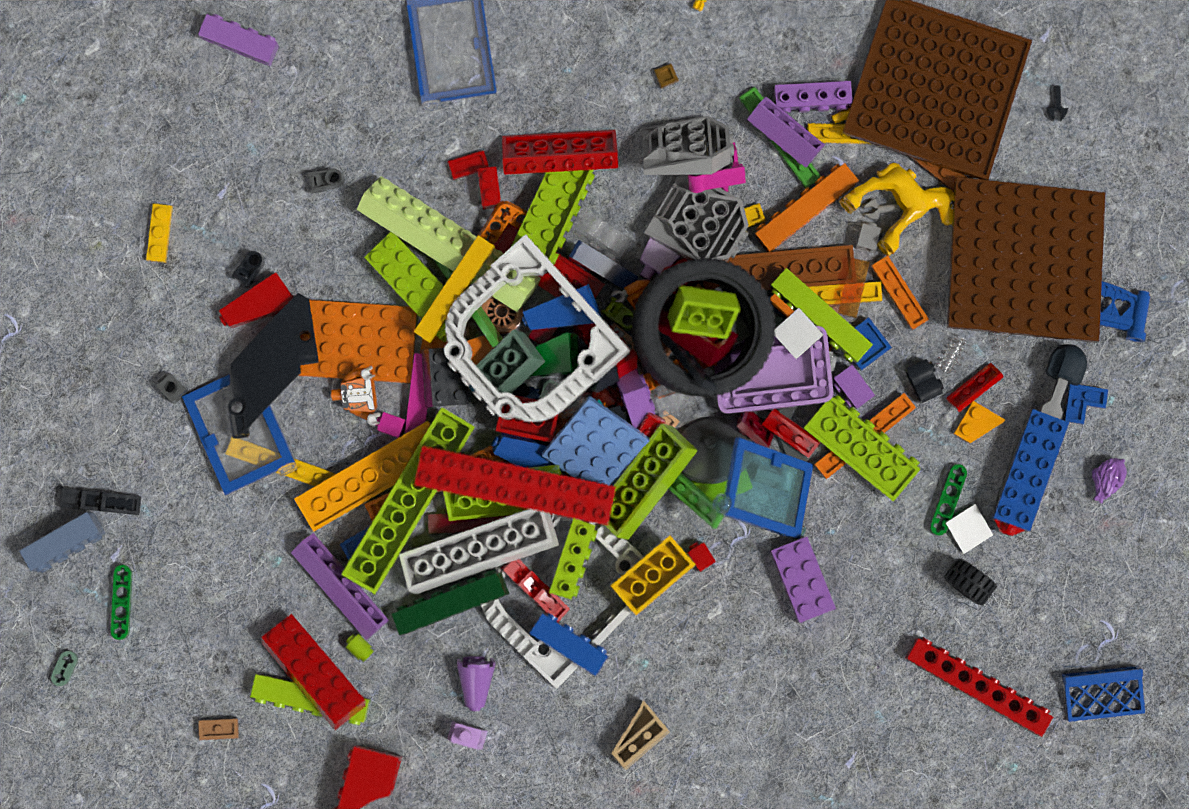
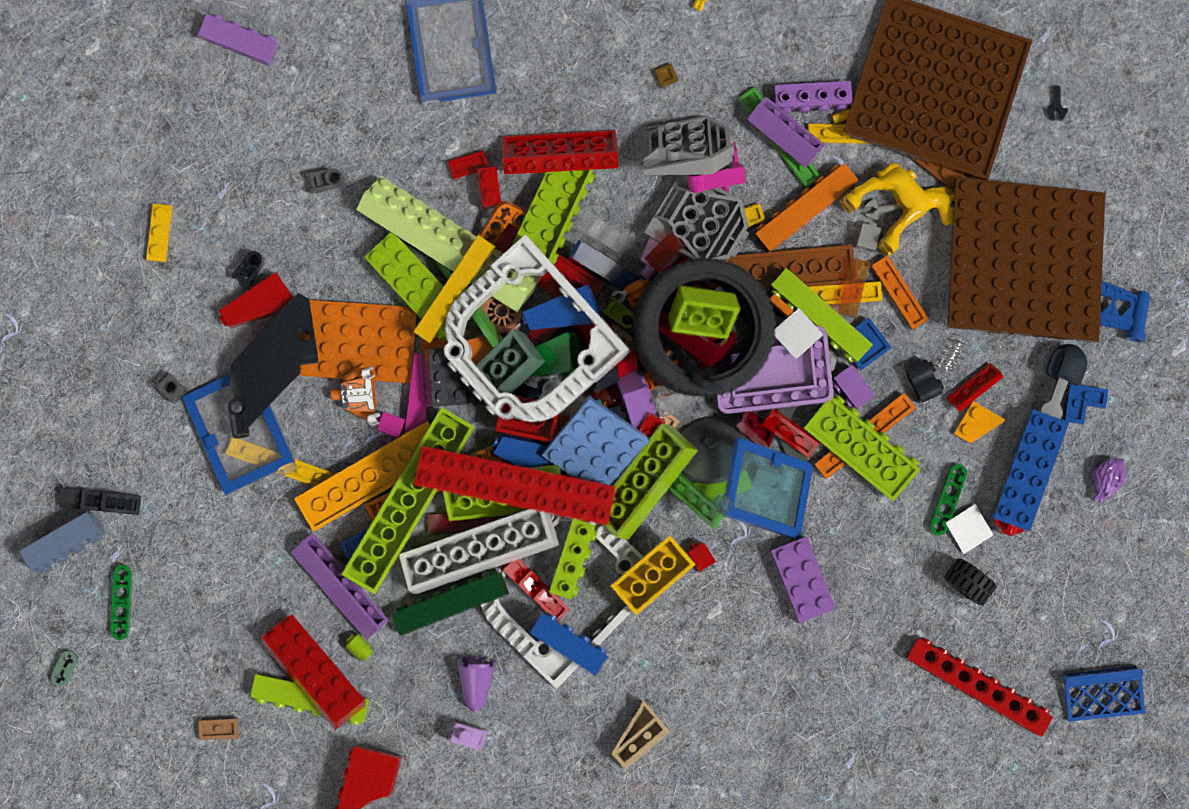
none -> clear red plate [644,232,685,272]

